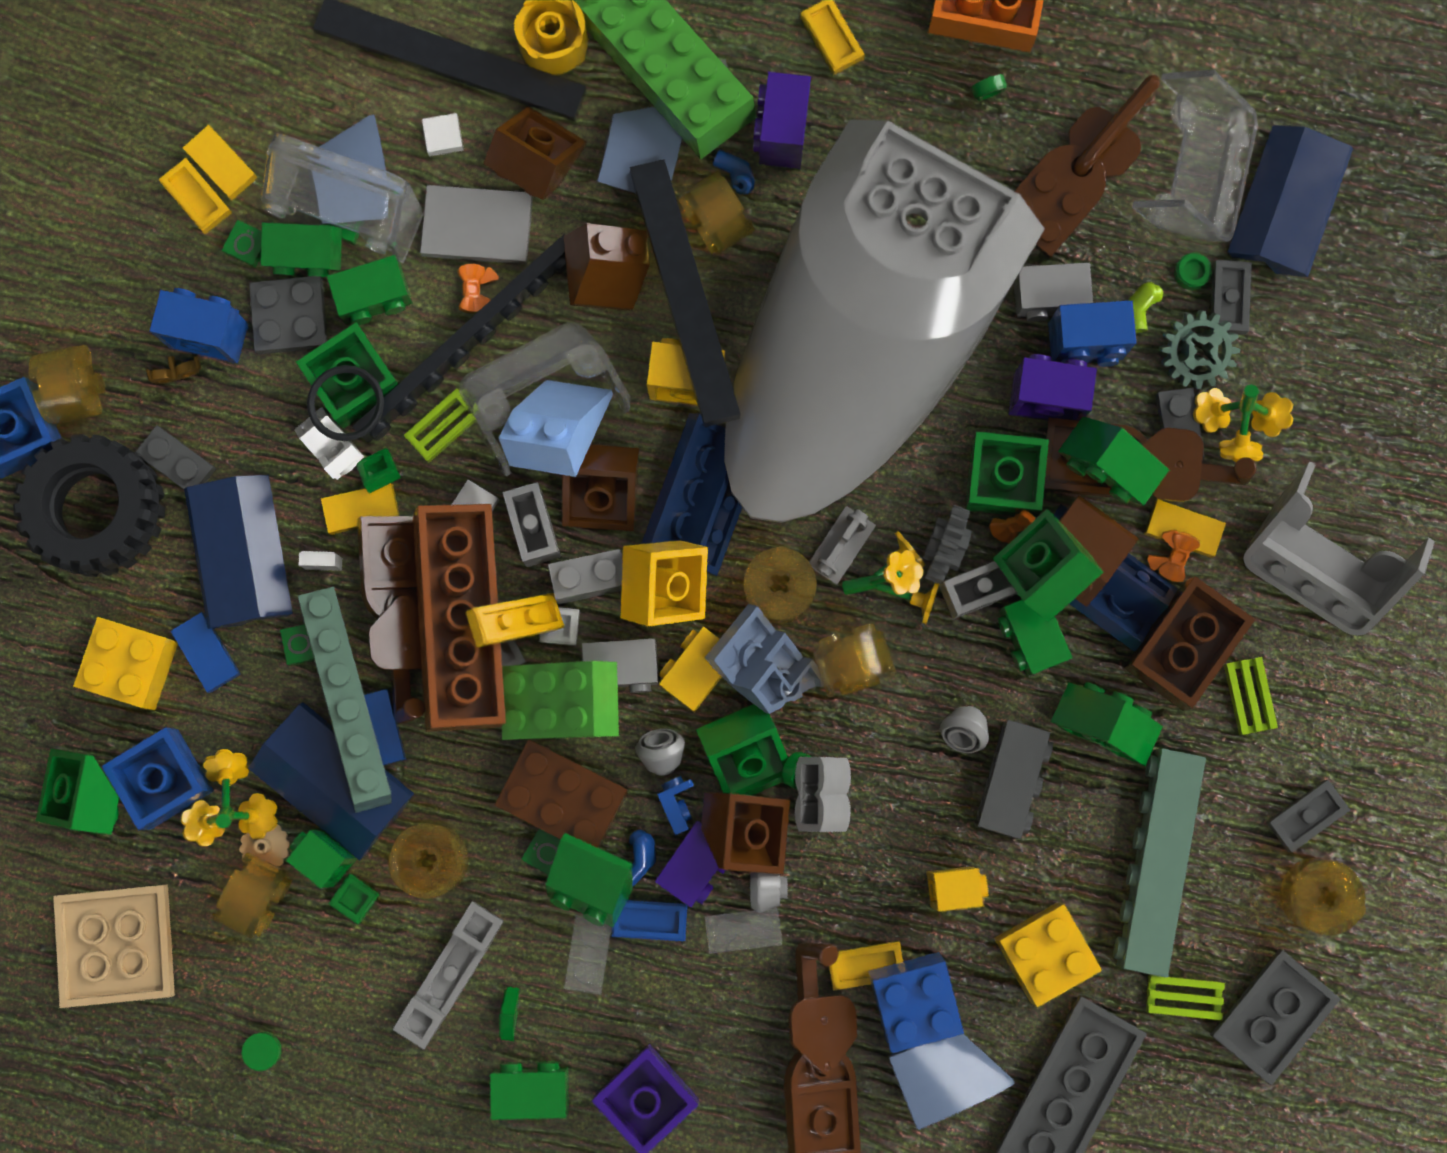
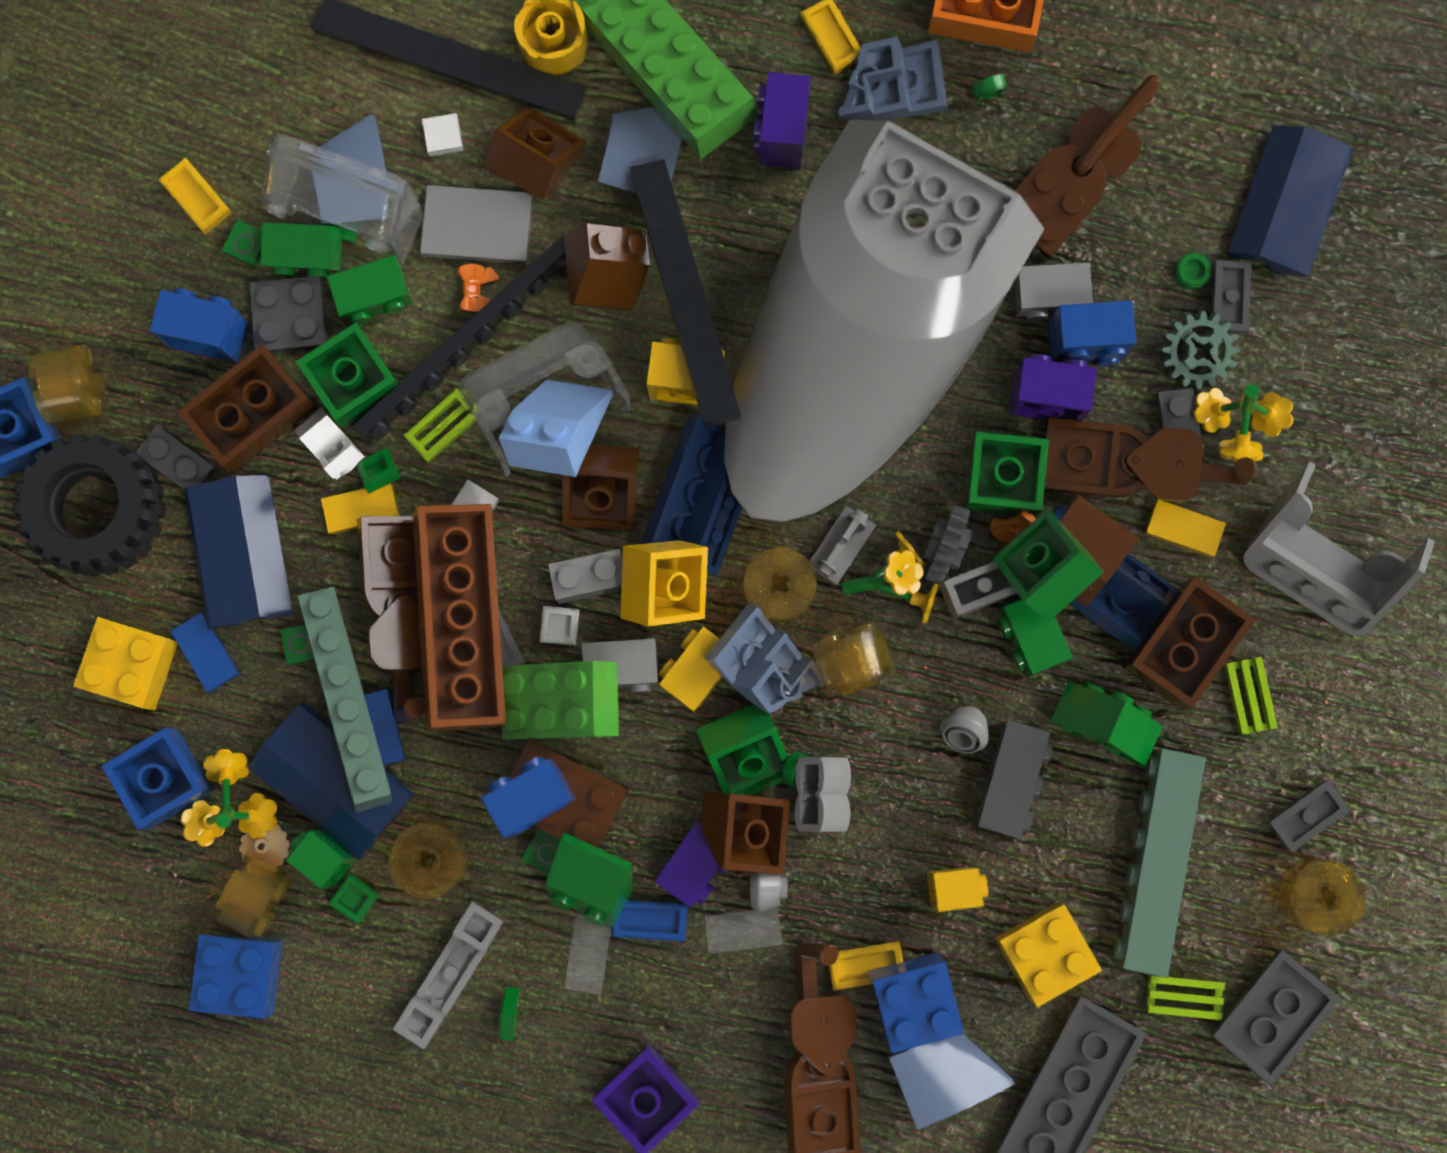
green slope [35,748,119,835] -> none
tan plate [53,885,175,1008] -> none
pearl gold piece [146,356,202,384] -> none
yellow tile [183,125,258,201] -> none
green tile [242,1032,282,1071] -> none
white tile [299,551,342,571] -> none
black tyre [307,365,384,441] -> none
yellow tile [466,593,564,648] -> none
green brick [490,1061,569,1120] -> none
light grey brick [503,482,561,567] -> none
blue arm [629,829,656,886] -> none
light grey cone [635,729,685,776] -> none
blue bracket [657,776,694,835] -> none
clear yellow brick [678,170,756,255] -> none
blue arm [713,150,755,195] -> none
green brick [1058,416,1169,506] -> none
lime arm [1128,282,1163,333] -> none
clear windscreen [1132,69,1258,242] -> none
orange piece [1147,530,1200,582] -> none
none -> reddish brown brick [177,344,316,474]
none -> blue brick [189,932,283,1019]
none -> blue brick [481,757,577,838]
none -> sand blue slope [838,36,948,120]

